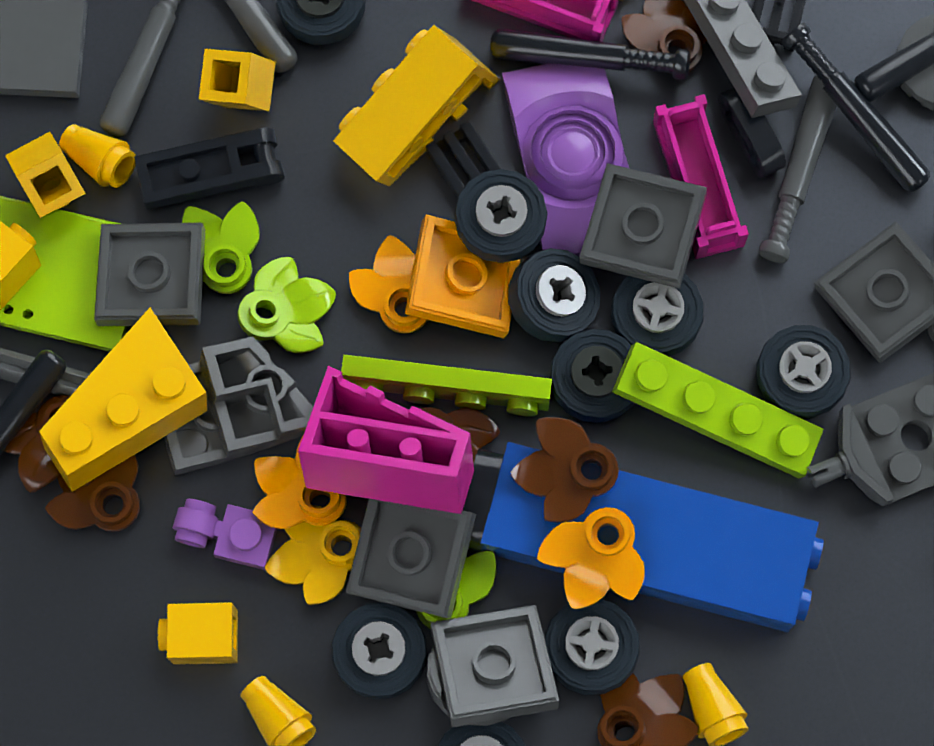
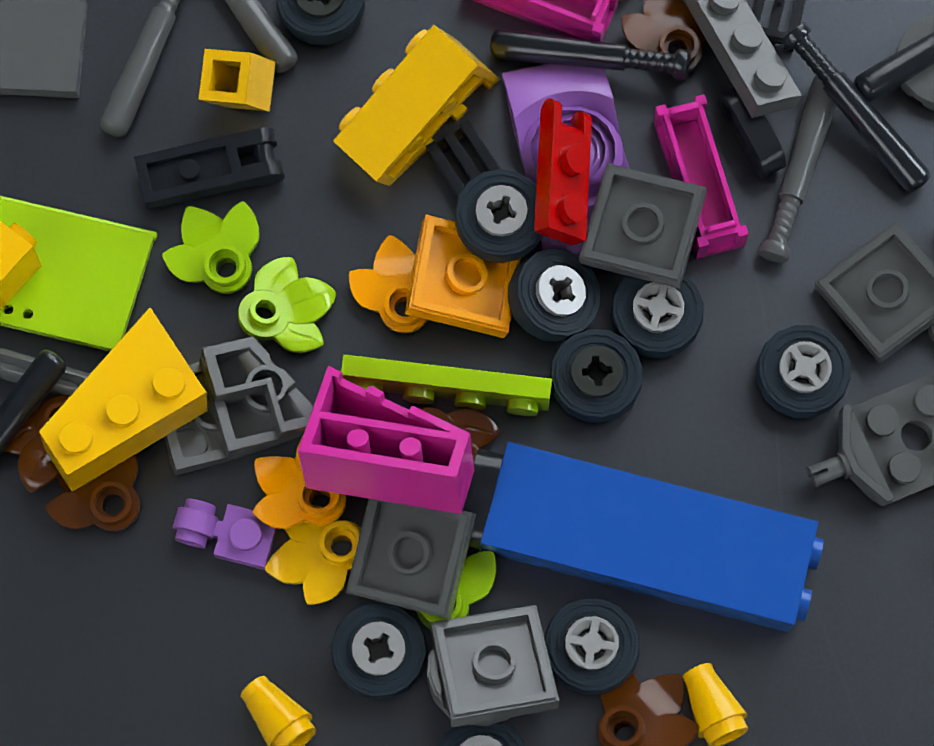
yellow brick [5,131,86,218] -> none
yellow cone [59,124,136,188] -> none
dark grey tile [94,223,206,326] -> none
yellow brick [158,603,238,665] -> none
reddish brown plate [511,417,619,522] -> none
light orange plate [537,507,645,609] -> none
lime plate [612,342,824,479] -> none
none -> red hinge [534,98,592,246]

